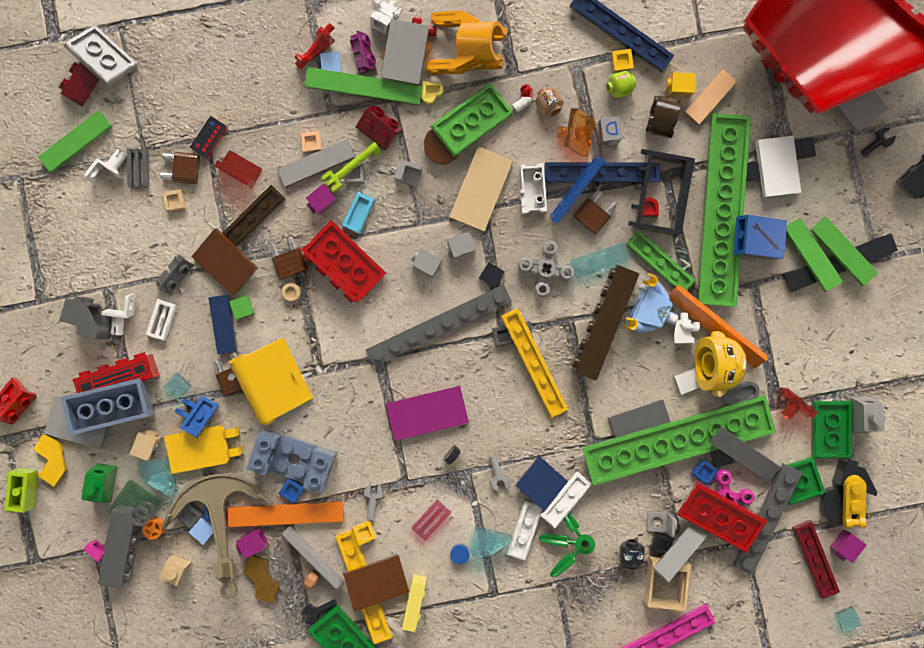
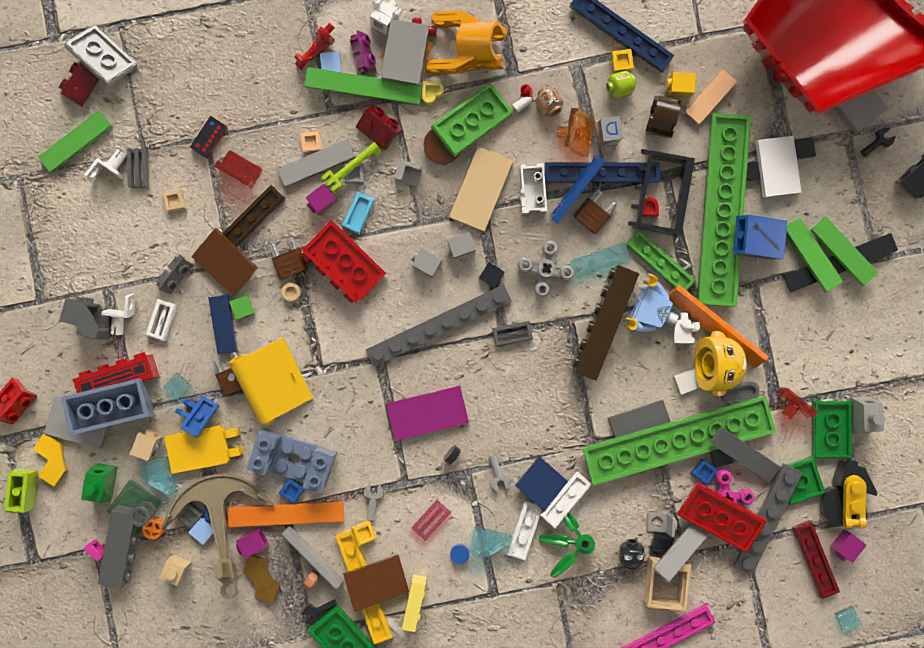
reddish brown piece [160,152,200,184] -> none
yellow tile [501,307,568,418] -> none

